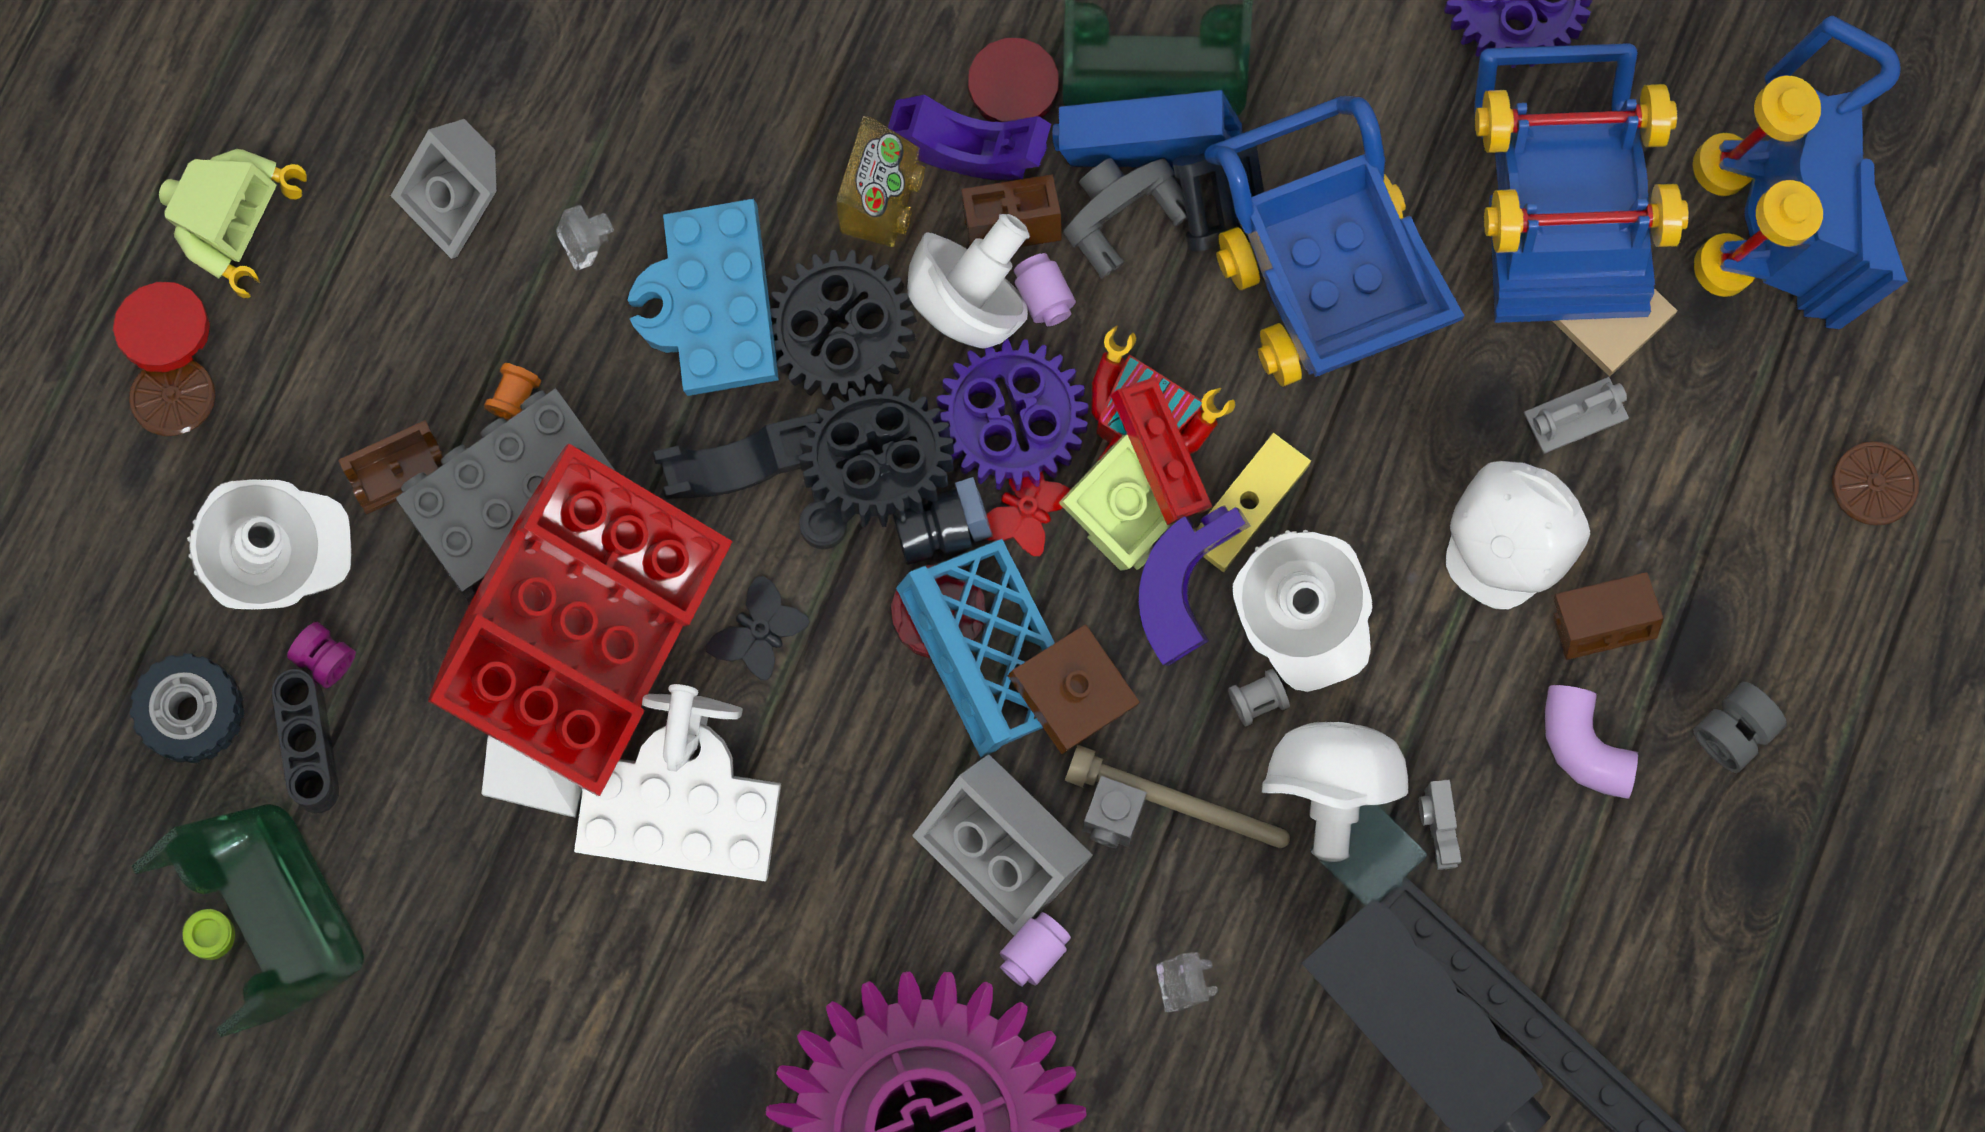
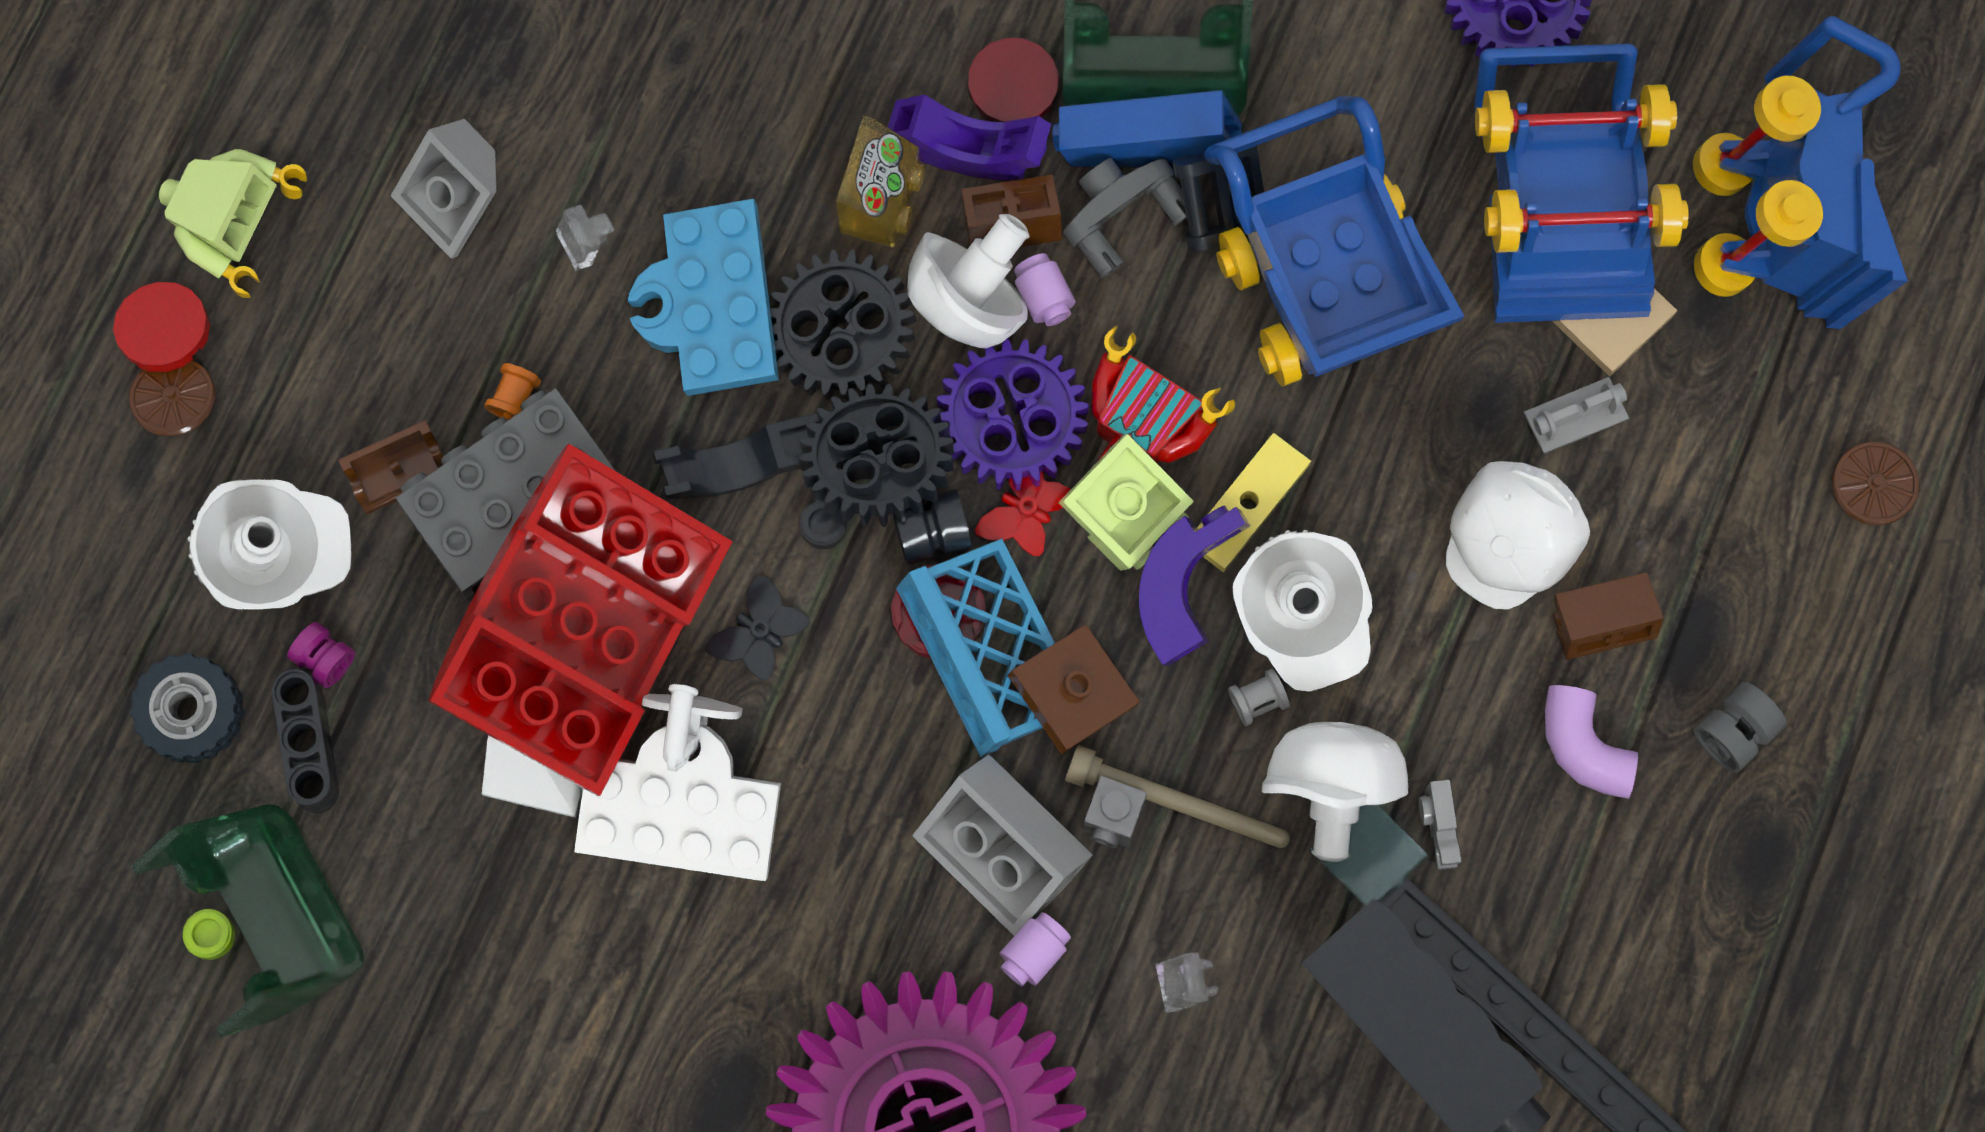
sand blue tile [955,477,993,542] -> none
red tile [1110,377,1213,525] -> none

